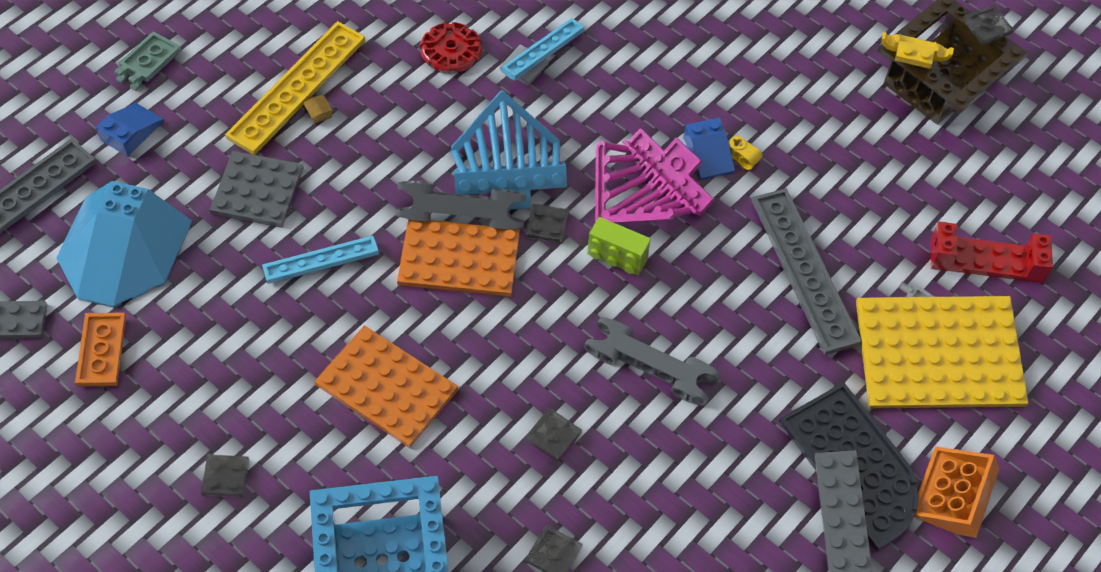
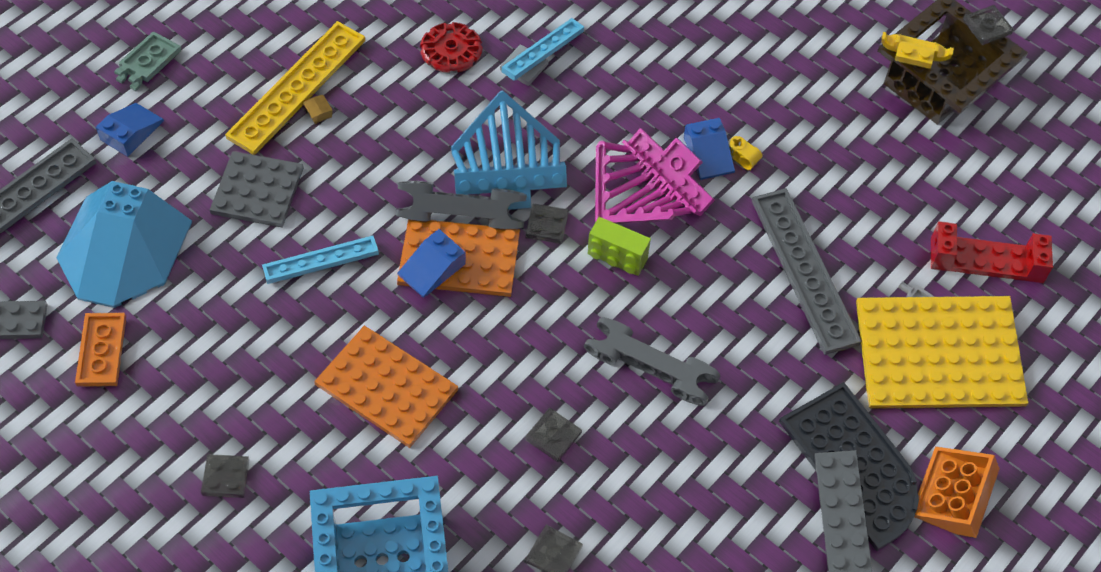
none -> blue slope [397,229,466,298]

